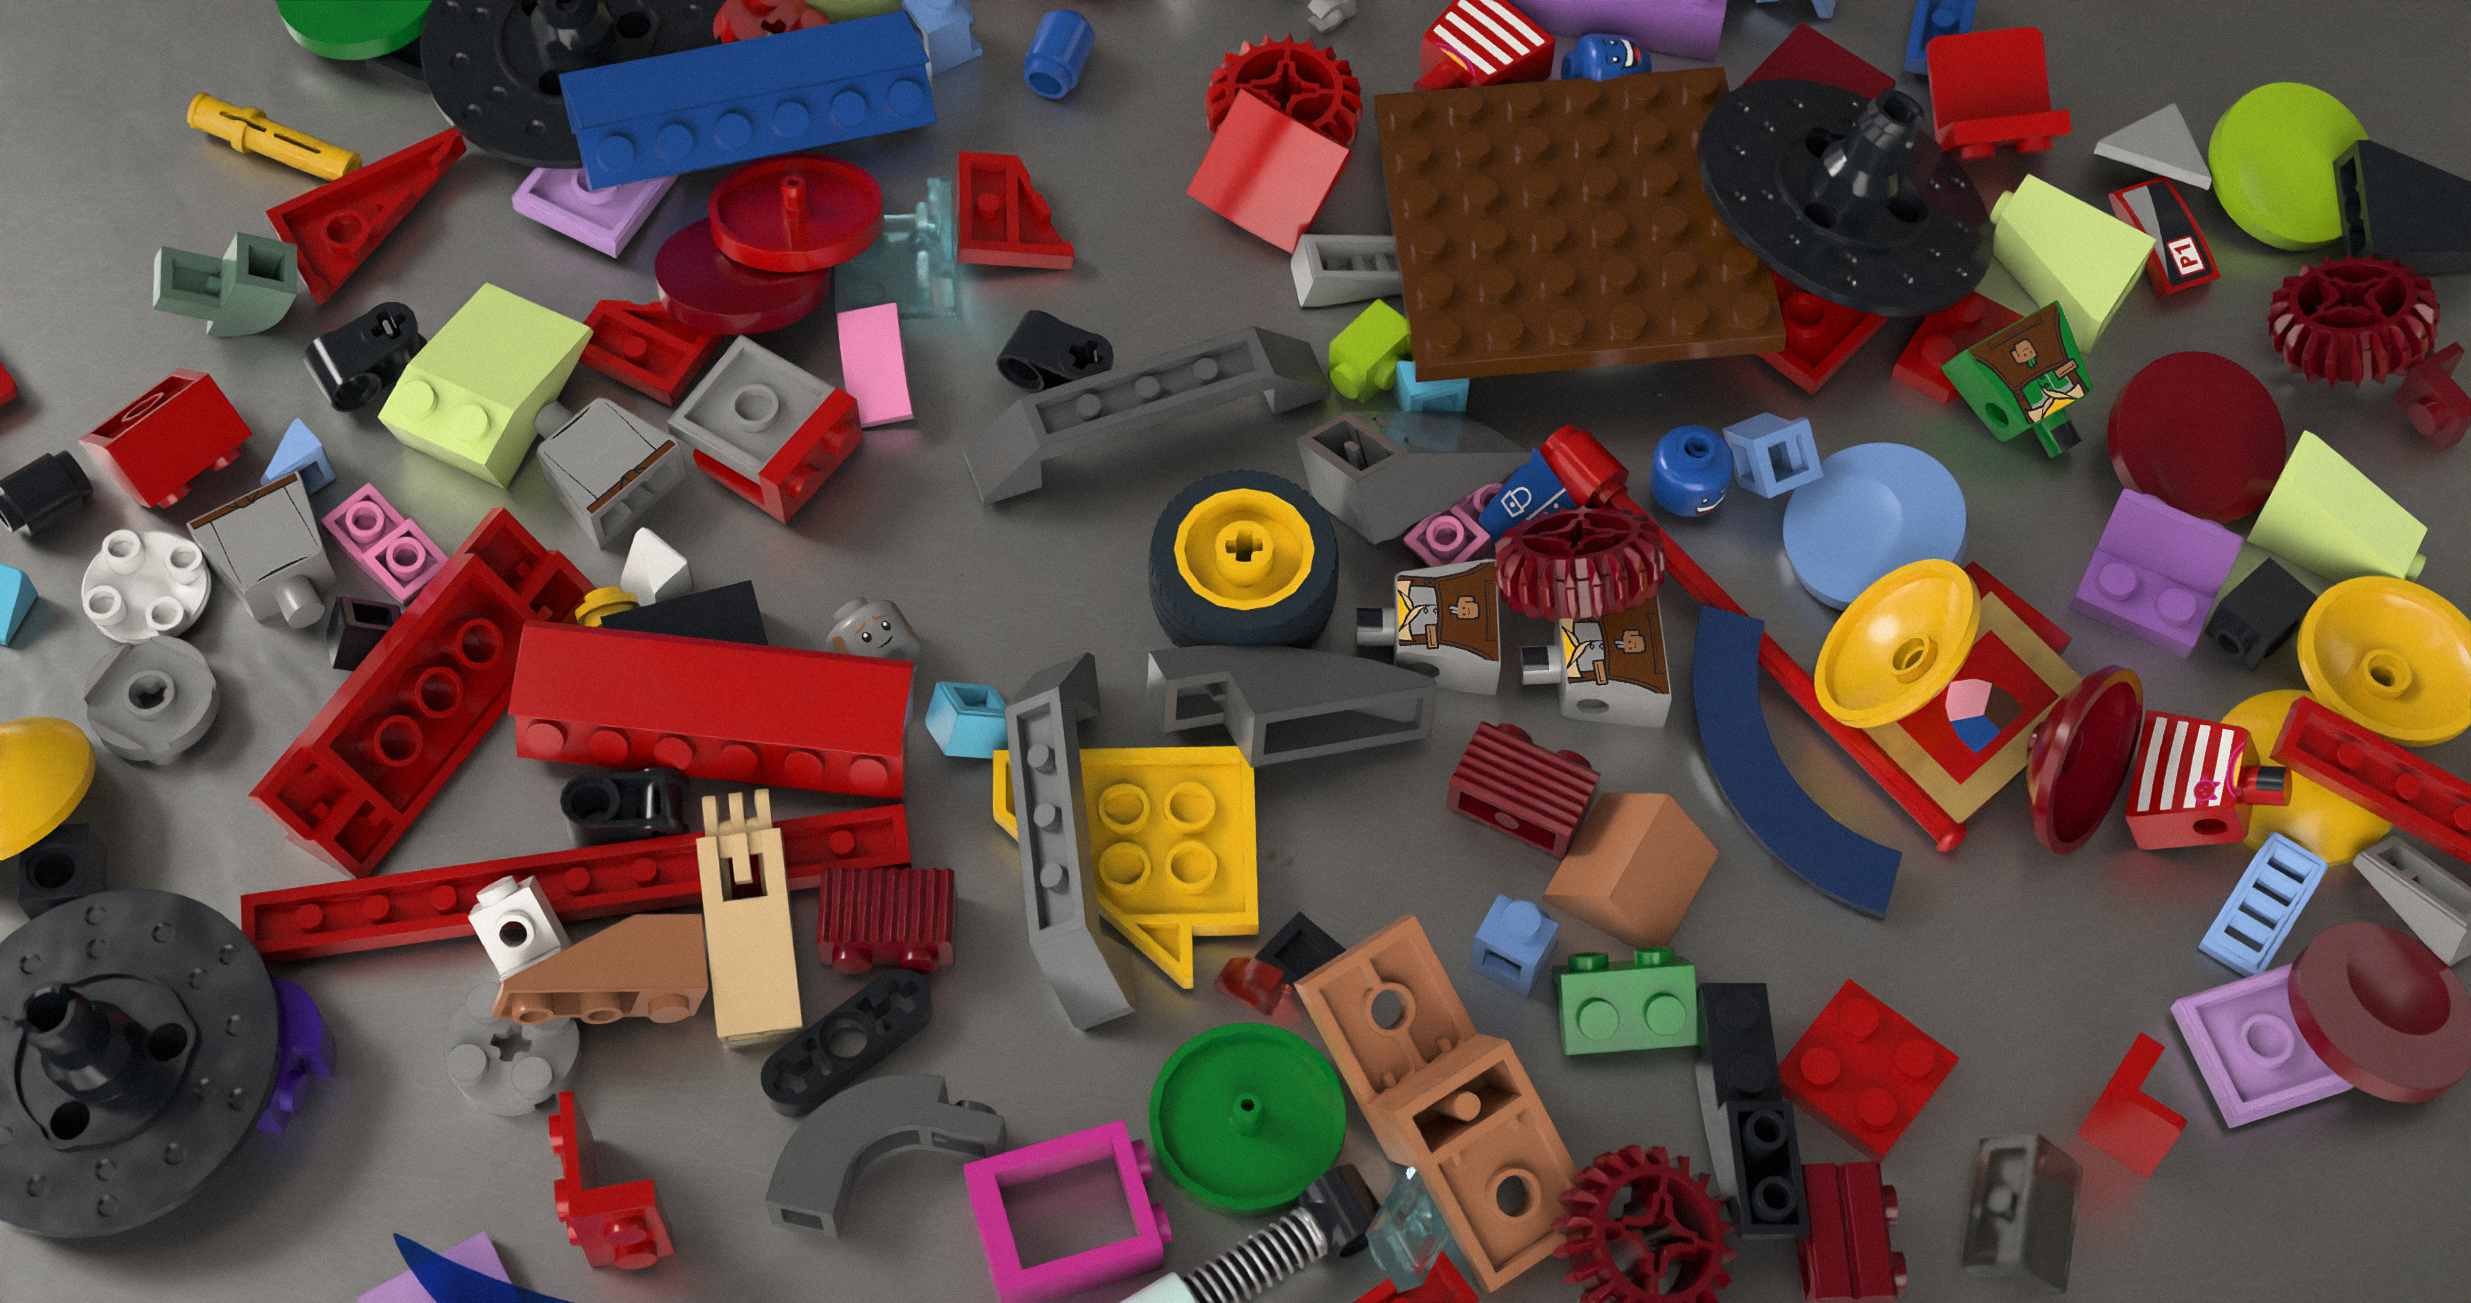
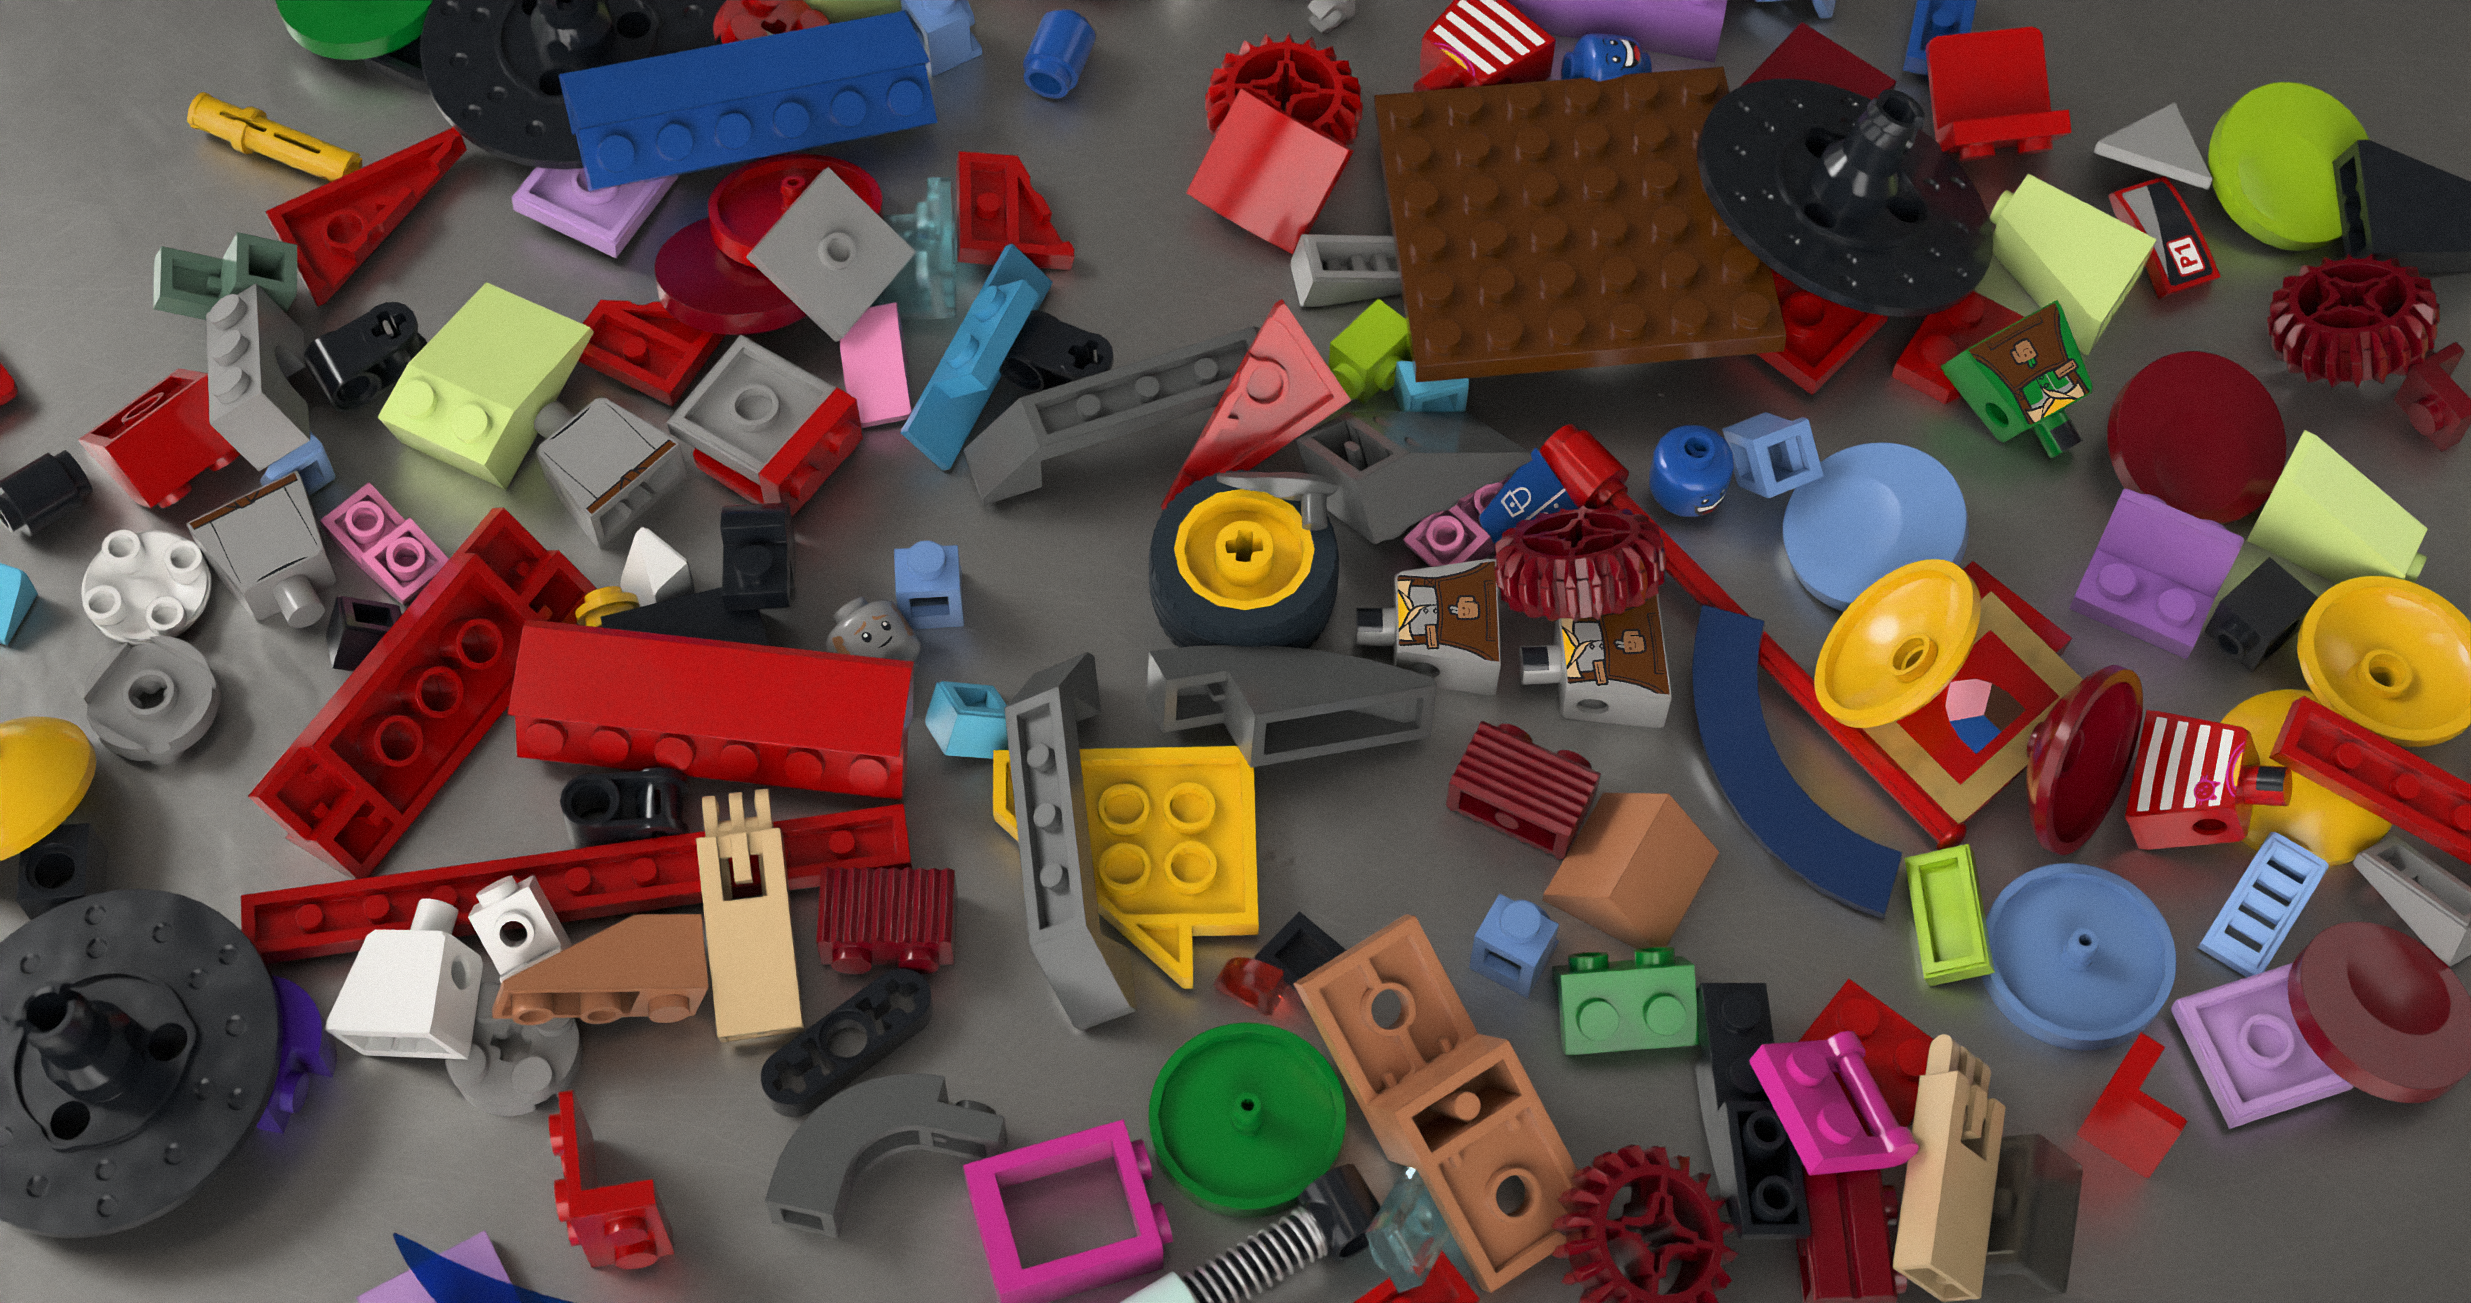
none -> light grey arch [206,283,310,471]
none -> white torso [324,899,483,1059]
none -> black brick [720,502,796,611]
none -> light grey plate [746,167,916,342]
none -> medium blue brick [894,541,964,630]
none -> dark azure bracket [900,244,1053,471]
none -> wing [1160,299,1351,510]
none -> dark grey bar [1217,472,1339,531]
none -> dark pink plate [1749,1031,1919,1175]
none -> tan hinge [1892,1034,2006,1302]
none -> lime tile [1904,844,1995,986]
none -> medium blue piece [1982,863,2177,1051]

